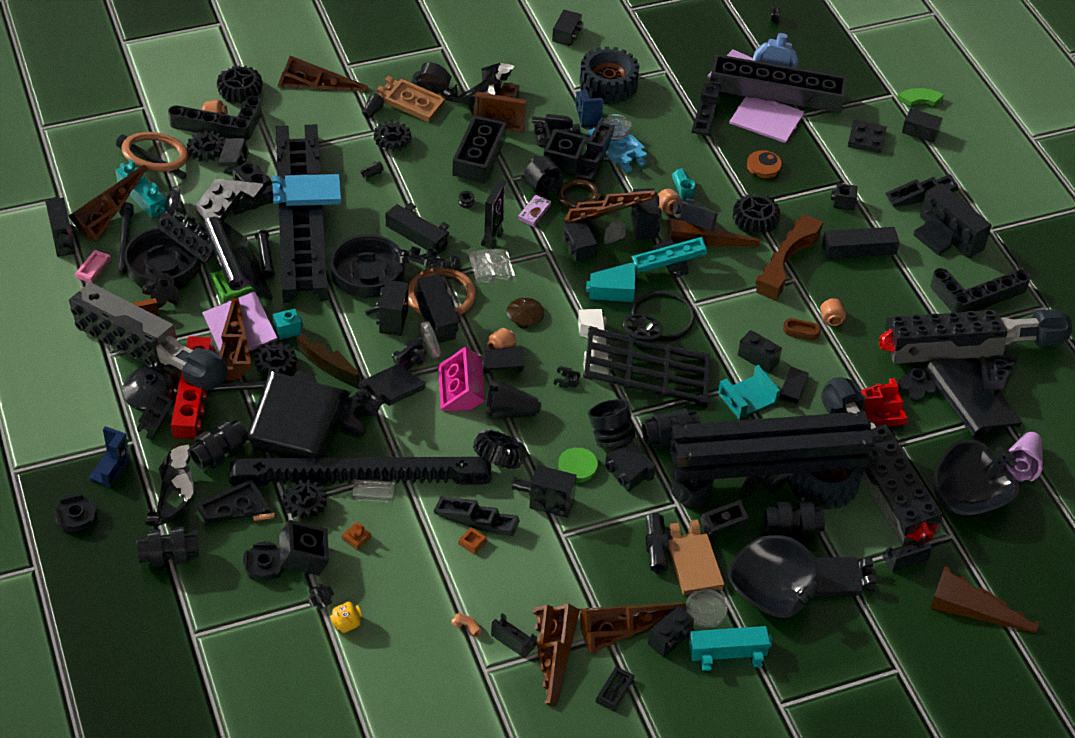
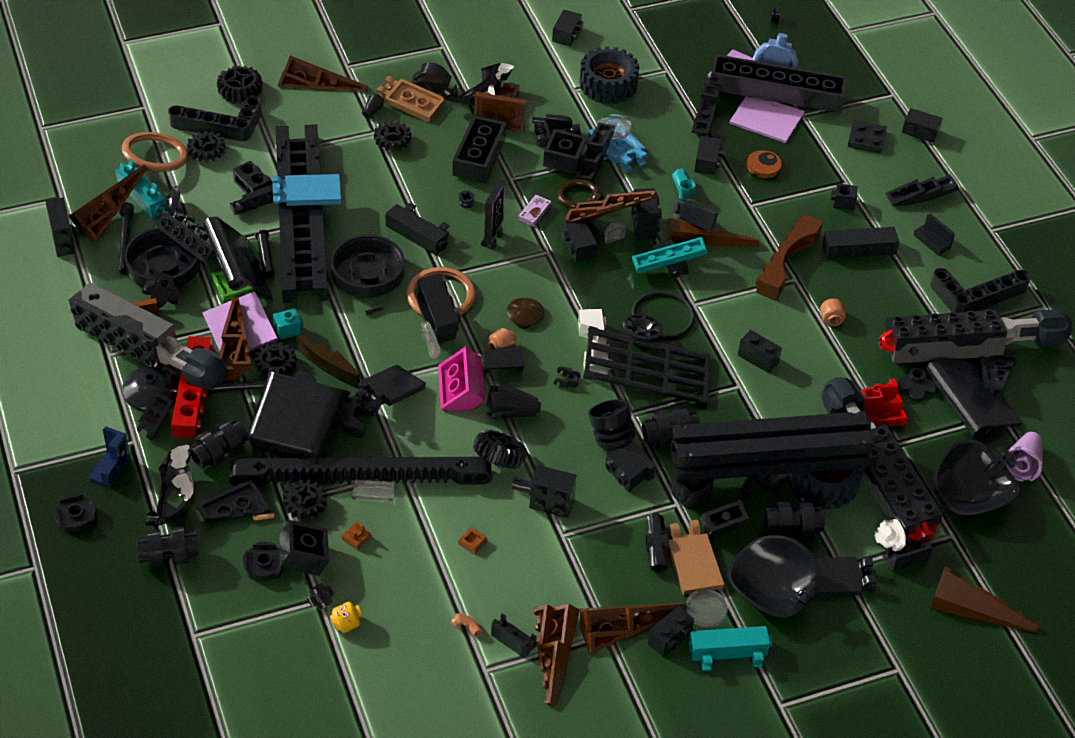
bright pink tile [75,250,111,283] -> none
black piece [116,134,187,179] -> none
wing [195,178,266,221] -> none
nougat head [201,100,228,115] -> none
black hinge [218,138,249,174] -> none
black pin [360,161,384,180] -> none
black brick [376,280,409,336] -> none
black hips [392,337,427,371] -> none
black plant [394,246,462,270] -> none
black slope [433,496,520,536] -> none
clear slope [469,249,515,283] -> none
black brick [521,156,564,197] -> none
bright green tile [558,447,598,483] -> none
dark blue panel [575,90,603,127] -> none
teal slope [586,263,635,302] -> none
black tile [596,667,635,712] -> none
nougat head [658,189,681,215] -> none
teal panel [718,365,780,420] -> none
black gear [732,193,781,235] -> none
black tile [779,367,809,403] -> none
reddish brown tile [783,318,821,340] -> none
bright green tile [897,88,944,107] -> none
black brick [920,183,992,258] -> none
none -> black brick [694,136,723,175]
none -> white hat [874,519,906,551]

